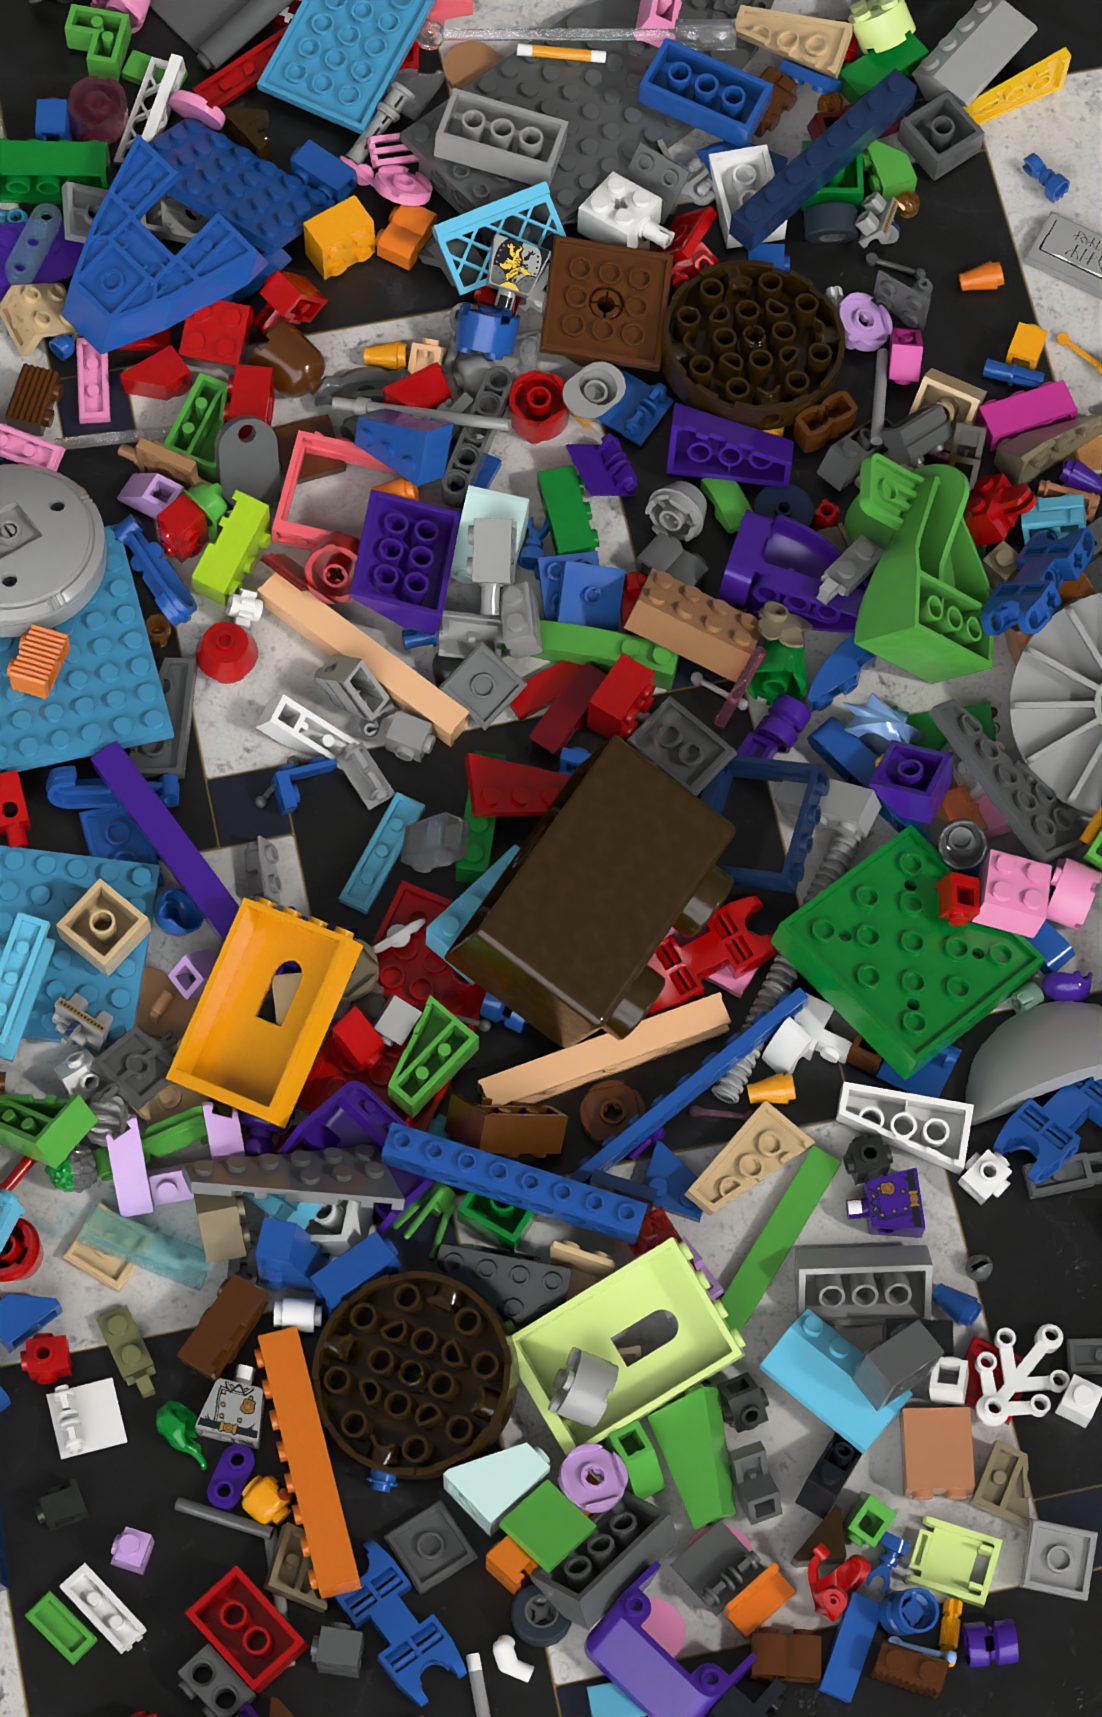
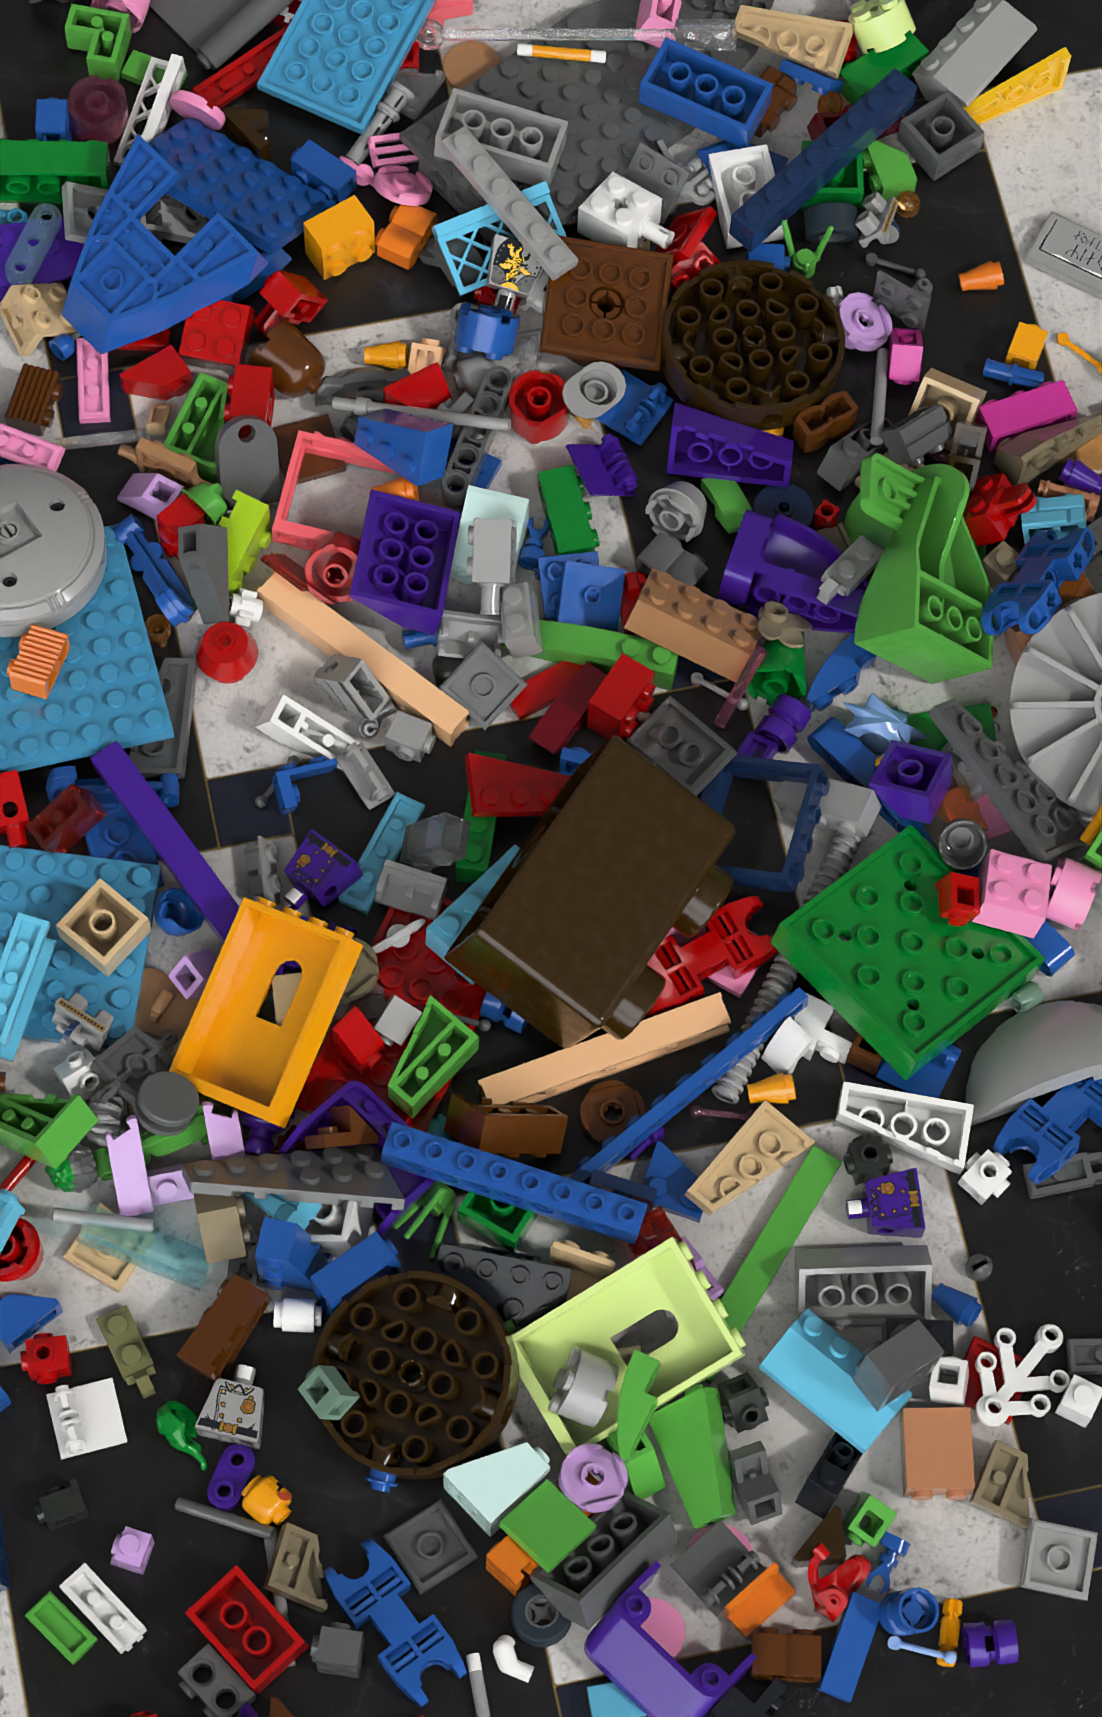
orange brick [254,1326,362,1599] -> none
reddish brown brick [871,1640,950,1700] -> none
yellowish green container [905,1516,1003,1608] -> none
blue piece [1022,153,1070,203] -> none
dark purple hair [1042,971,1093,1002] -> none
none -> clear red brick [26,783,107,854]
none -> light grey bar [52,1208,154,1233]
none -> dark grey head [134,1071,199,1136]
none -> tan piece [146,404,171,435]
none -> dark grey slope [178,524,229,624]
none -> dark purple torso [284,829,363,910]
none -> sand green brick [298,1365,360,1420]
none -> reddish brown slope [305,1105,379,1150]
none -> light grey hinge [375,859,447,920]
none -> light grey plate [440,126,579,281]
none -> bright green slope [617,1349,662,1463]
none -> bright green plant [781,220,834,278]

